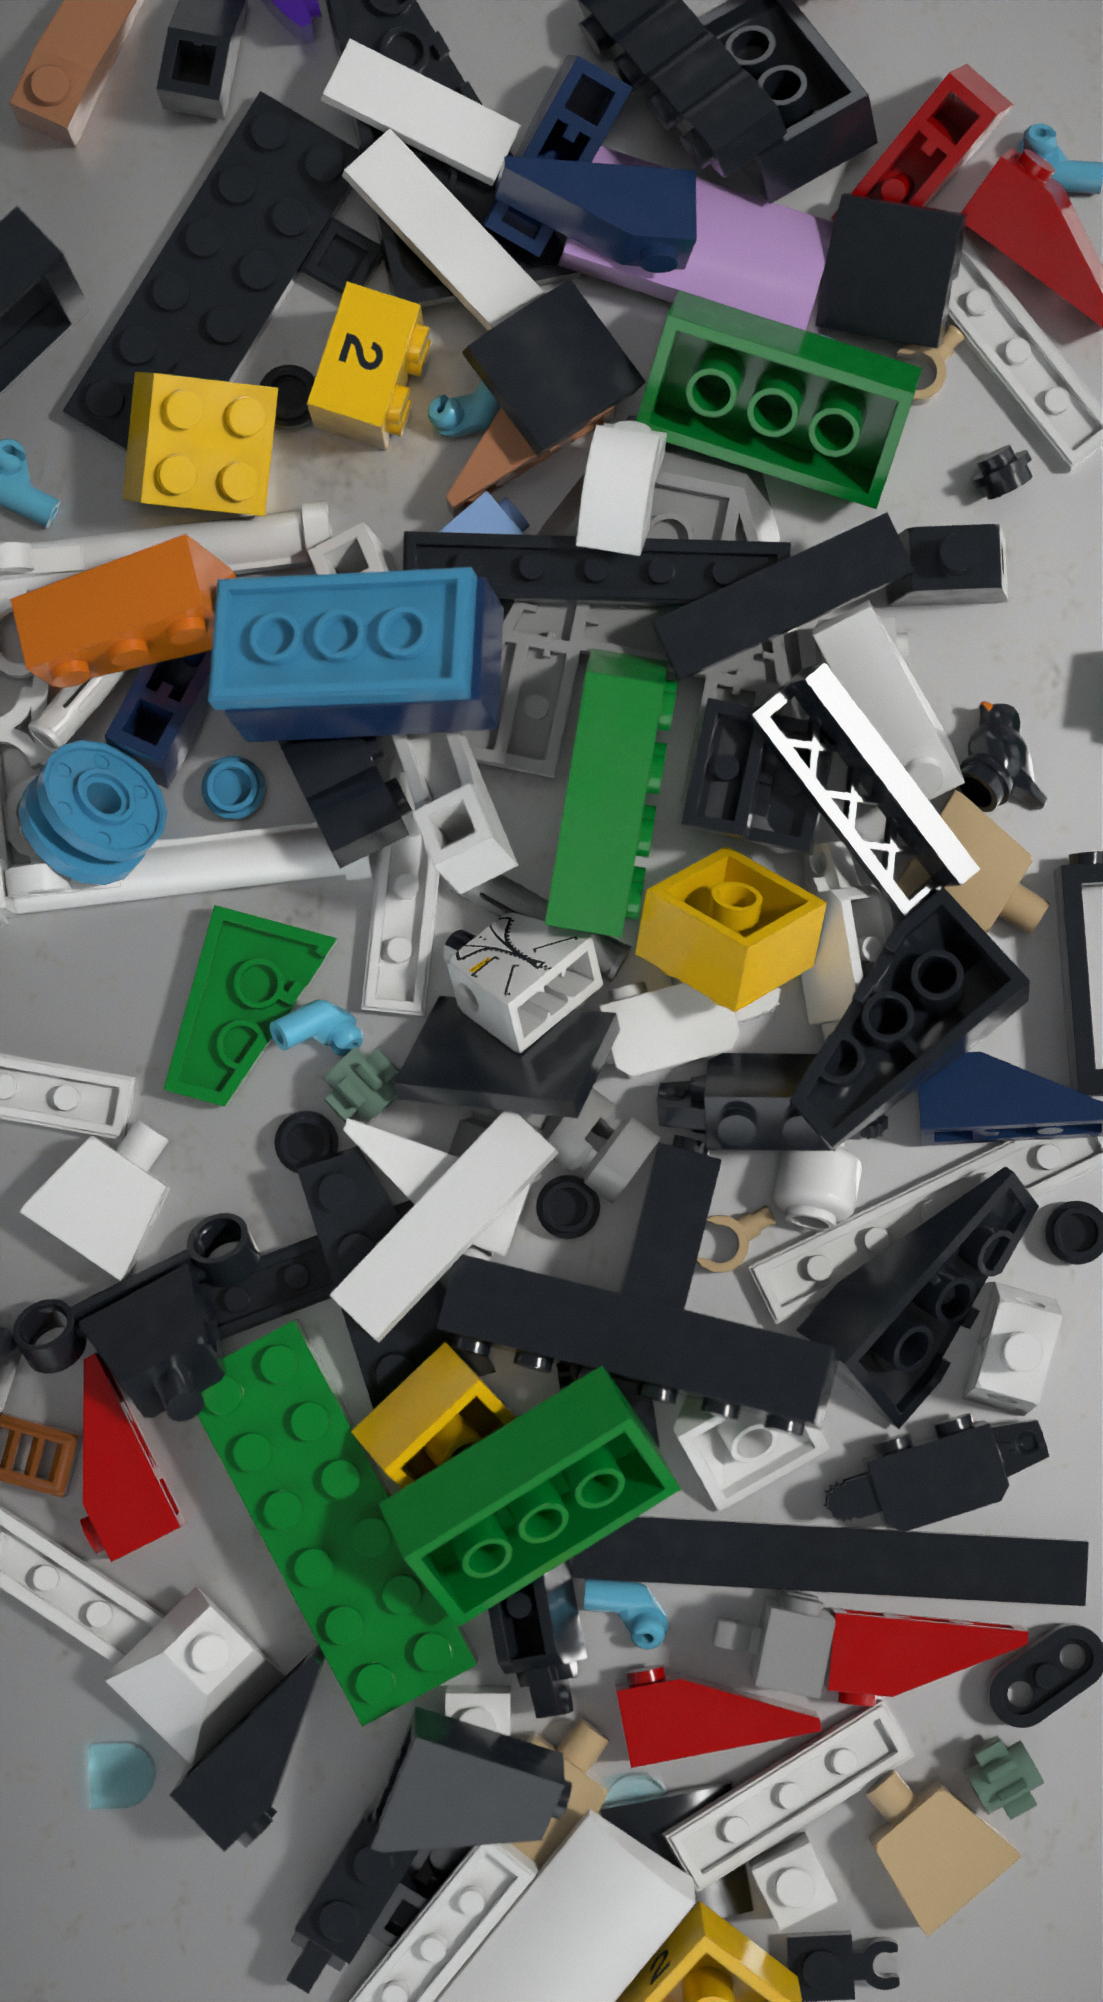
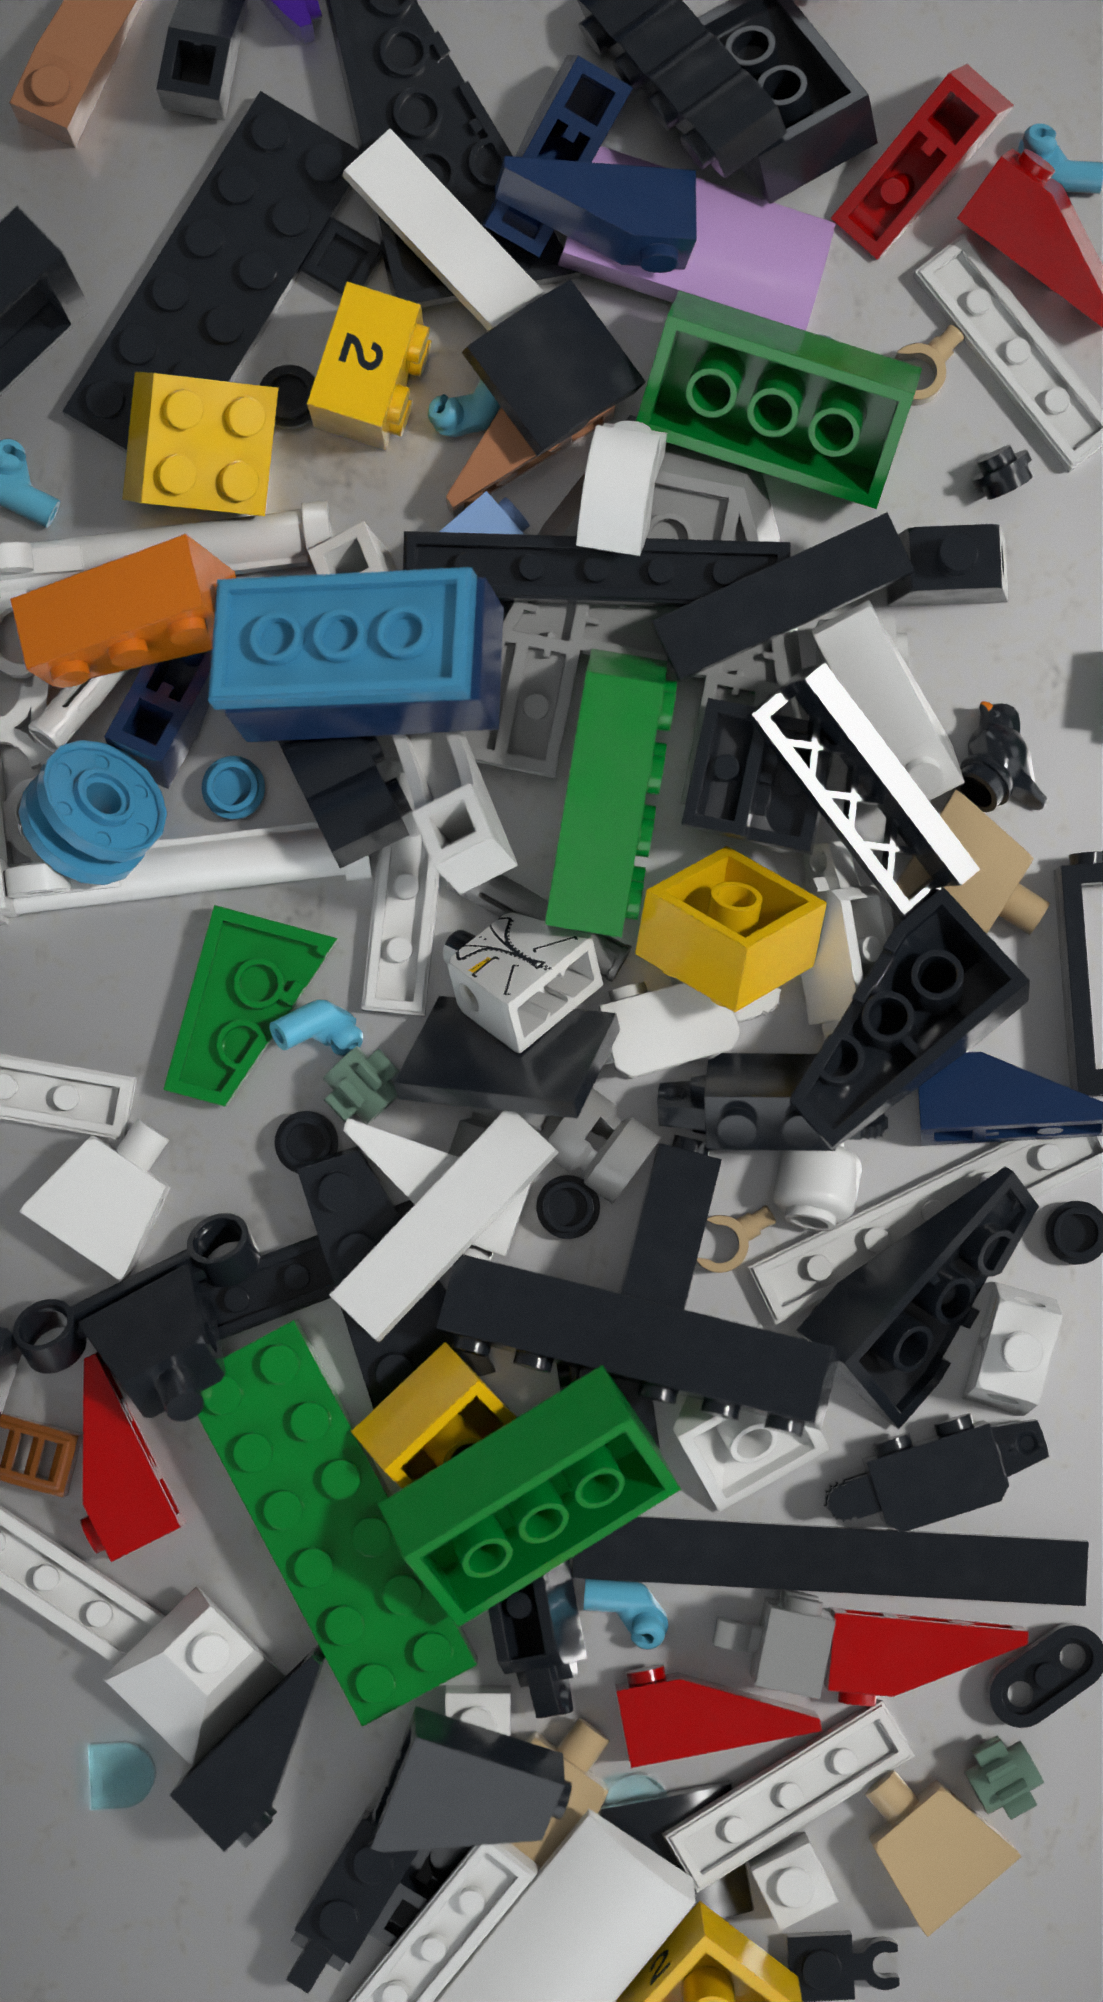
white tile [321,39,521,186] -> none
black slope [815,193,967,348] -> none

